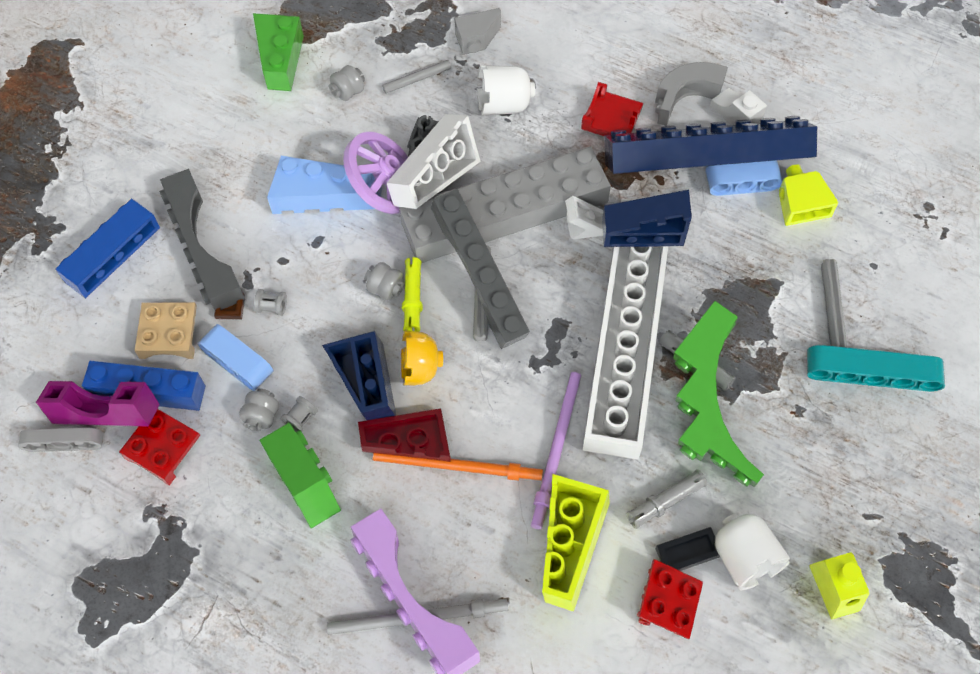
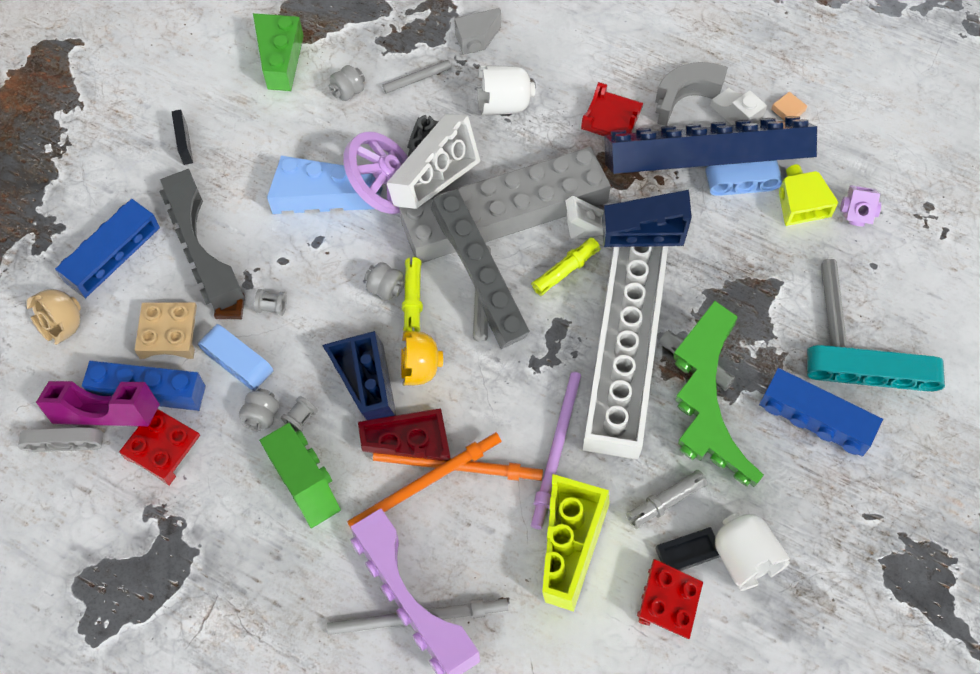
neon yellow torso [809,552,869,620] -> none
none -> tan cylinder [27,289,81,345]
none -> black tile [171,109,193,165]
none -> orange bar [347,432,502,528]
none -> neon yellow pin [531,237,601,296]
none -> blue brick [759,368,883,457]
none -> light nougat tile [771,92,807,120]
none -> lavender brick [840,185,881,226]

